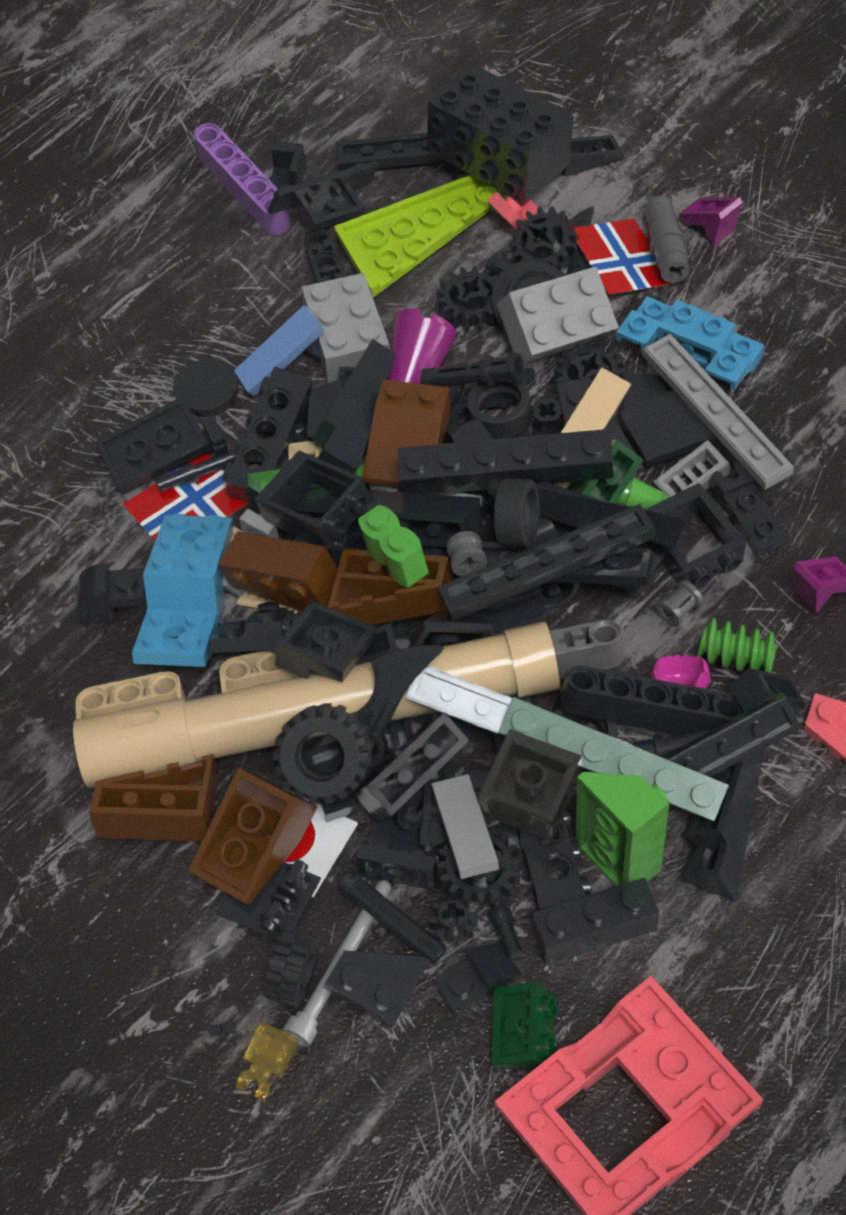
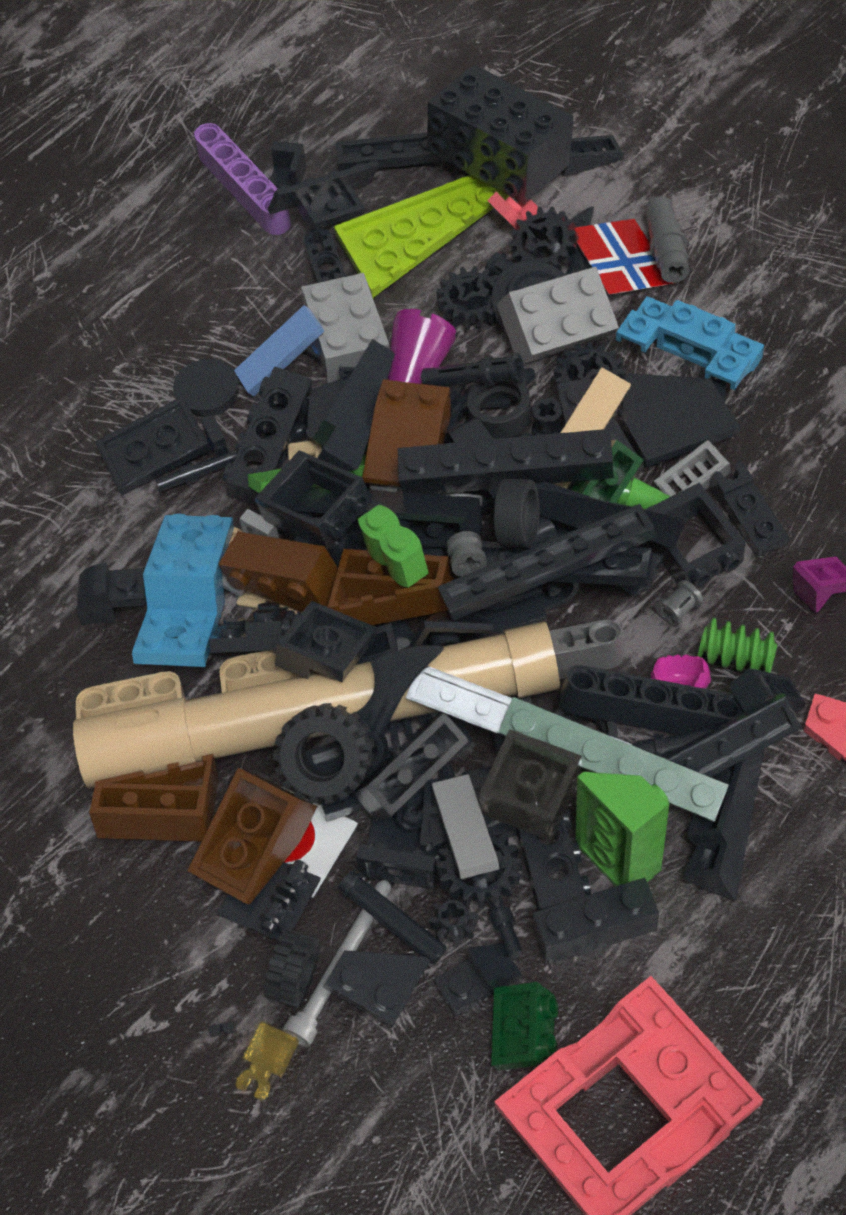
sticker [123,452,249,541] -> none
light grey tile [643,334,794,490] -> none
magenta slope [679,197,743,245] -> none

